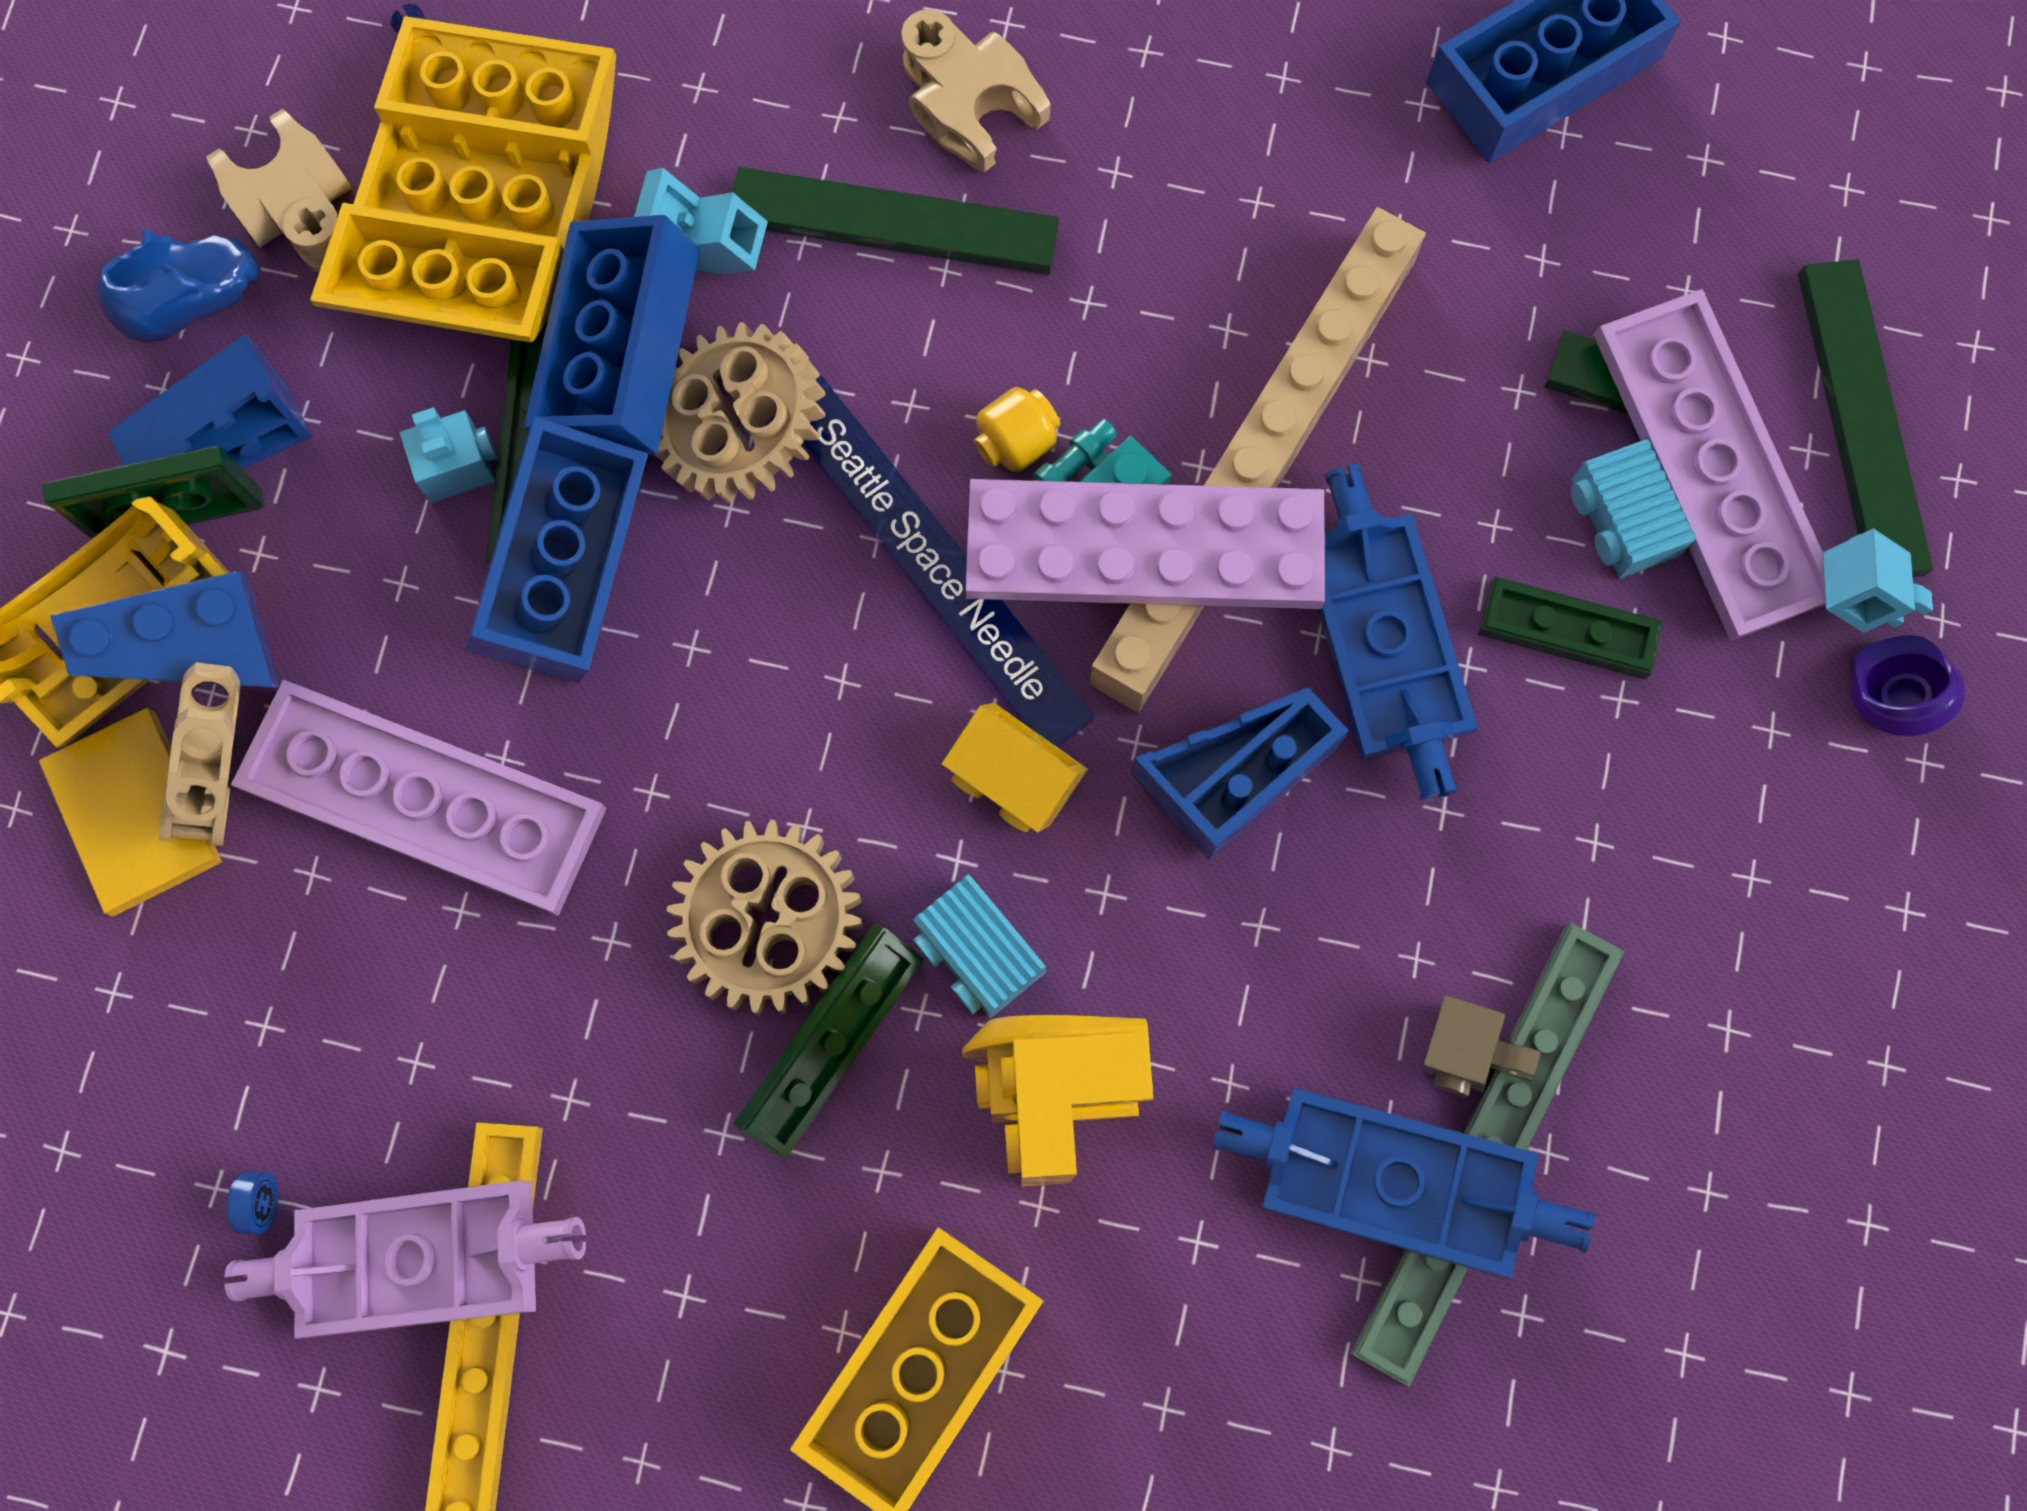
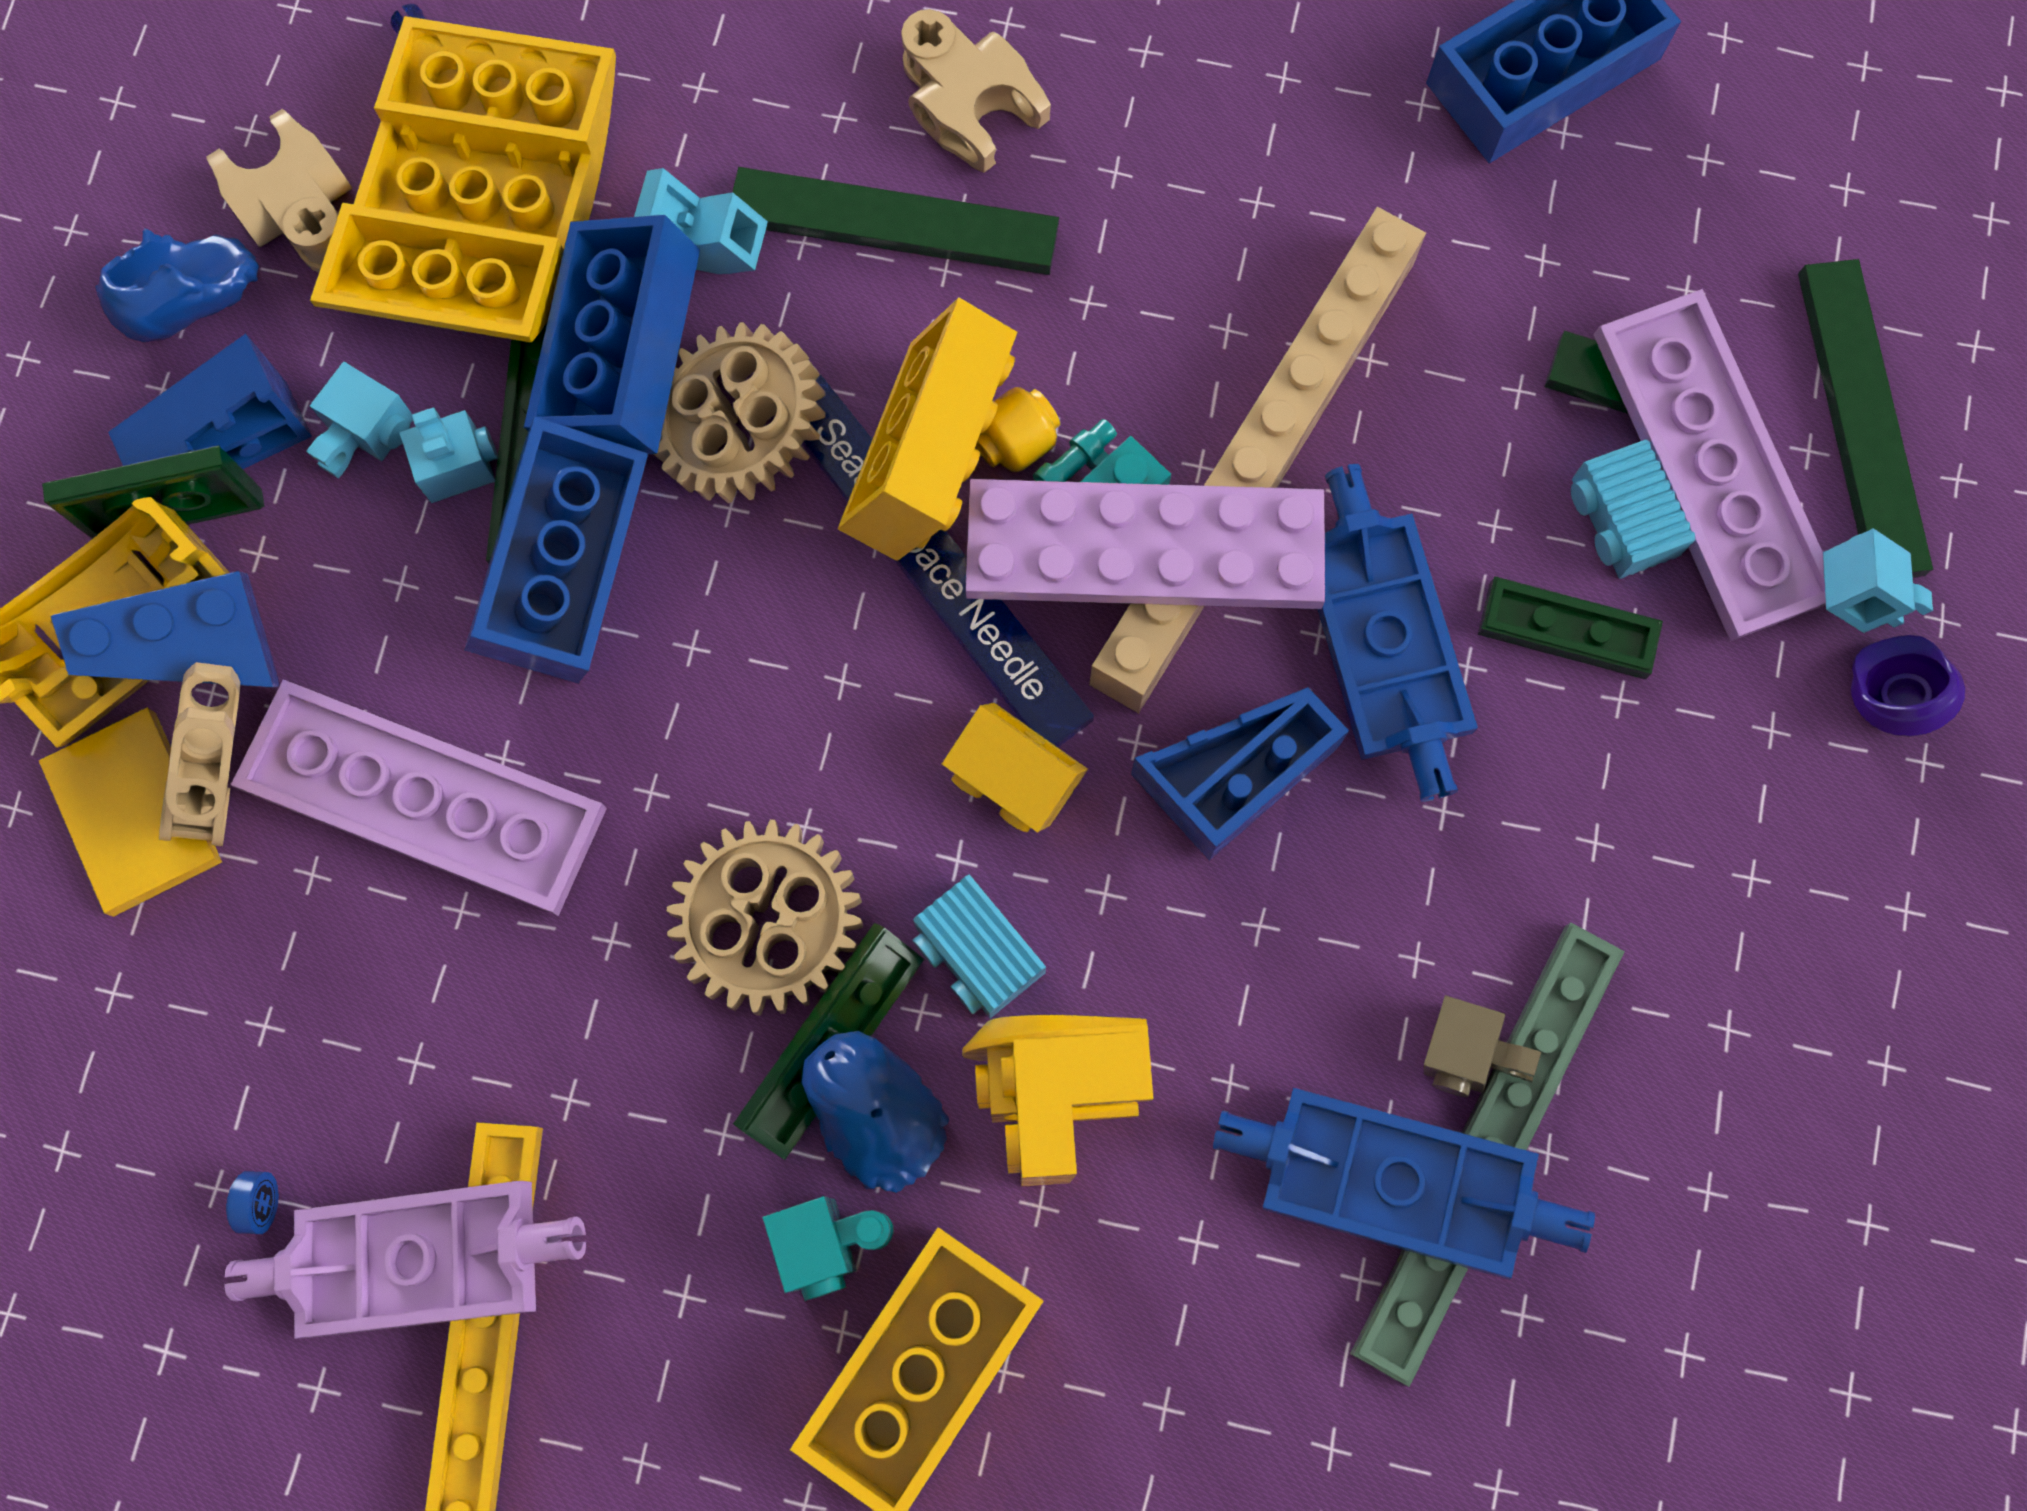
none -> medium azure brick [306,361,413,479]
none -> teal brick [762,1196,894,1301]
none -> blue piece [802,1031,949,1193]
none -> yellow brick [837,297,1017,561]

